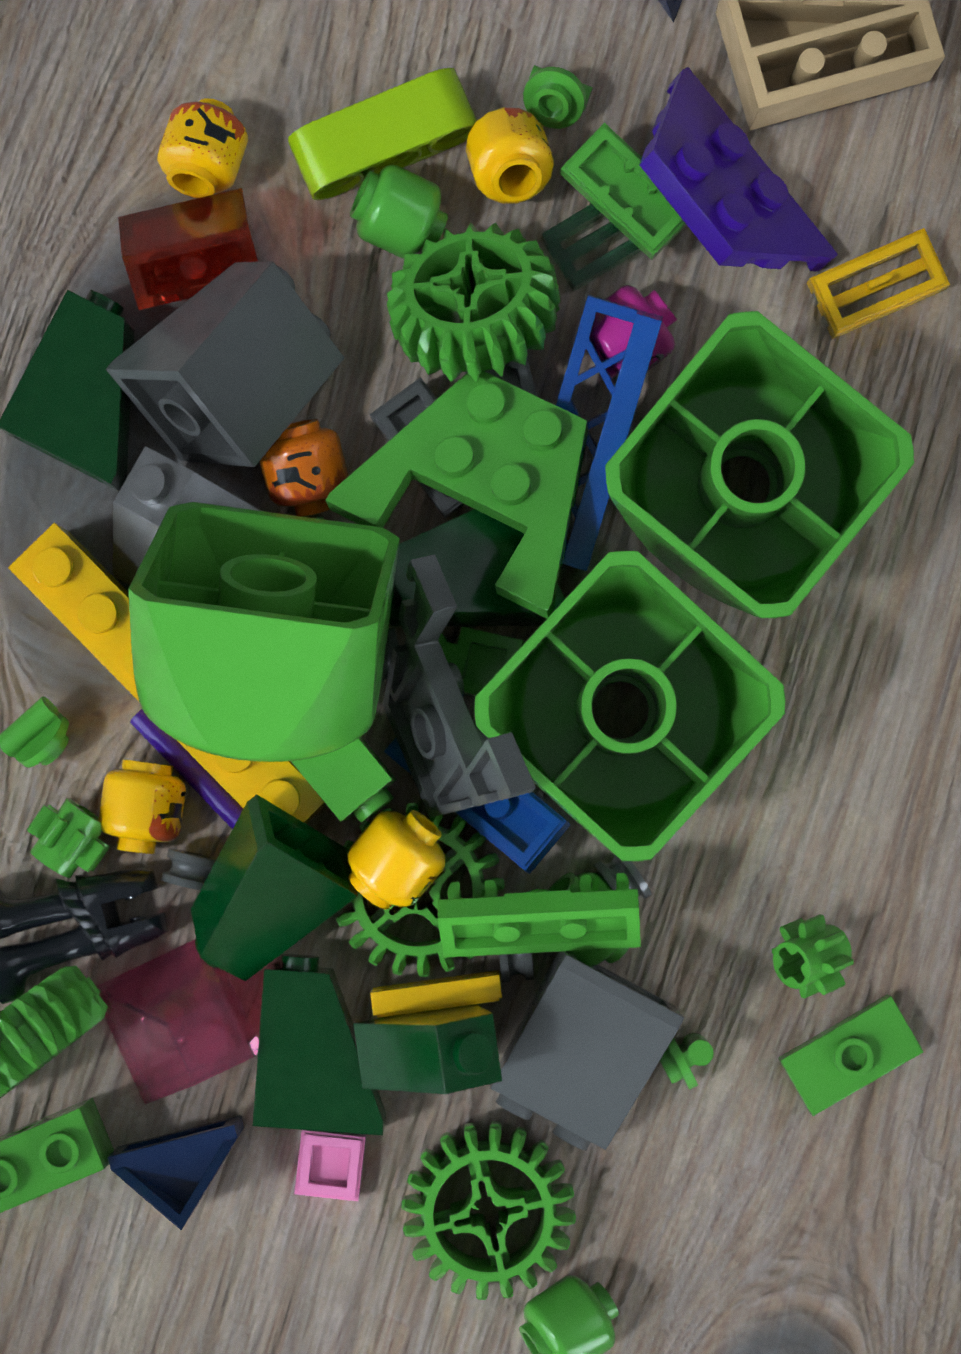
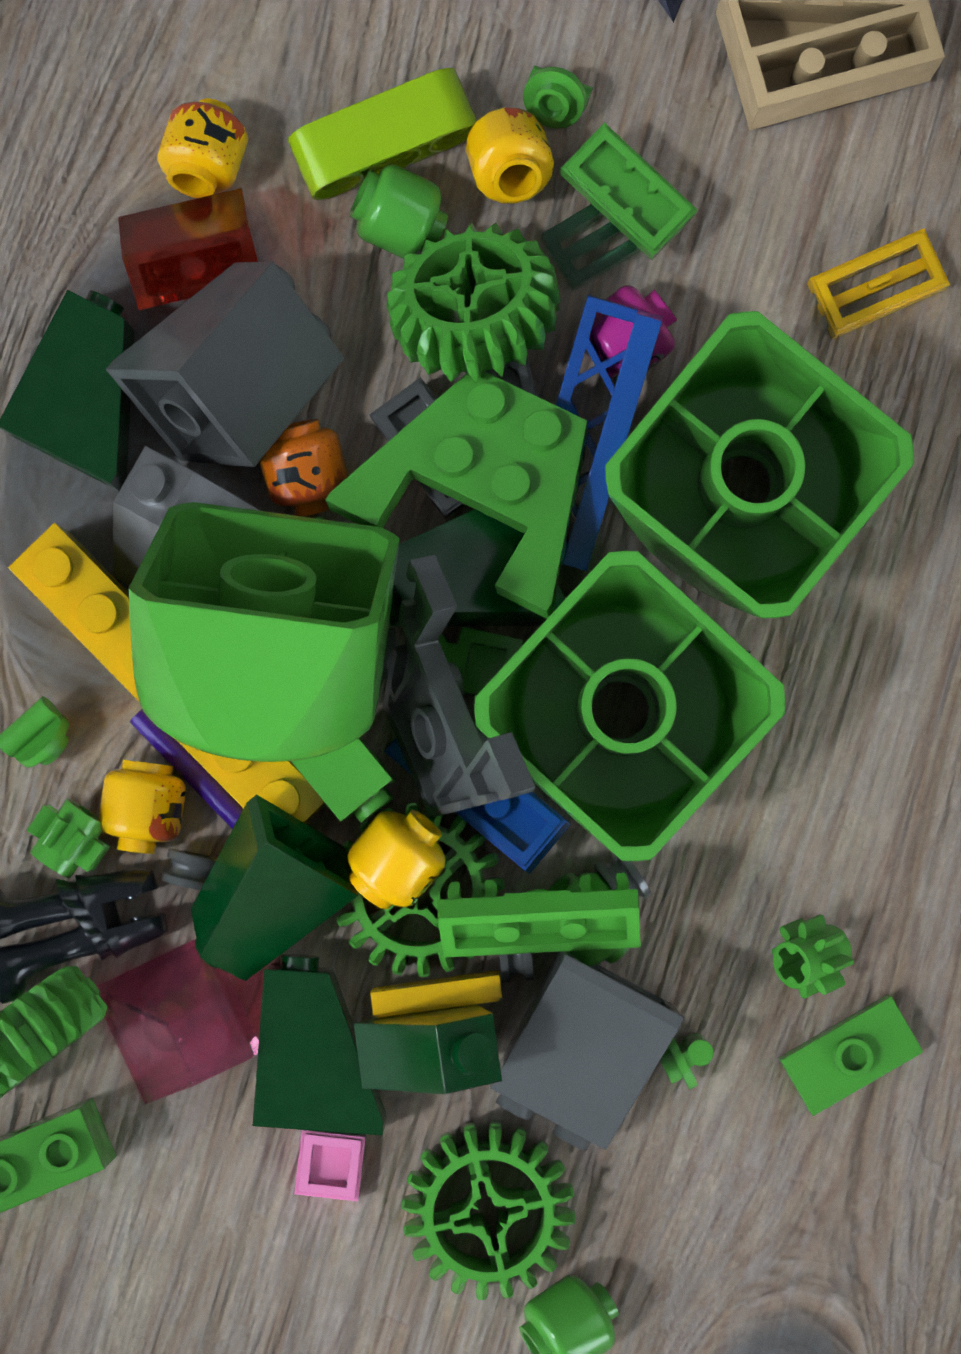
dark blue slope [108,1115,244,1230] -> none
dark purple wing [639,67,838,272] -> none

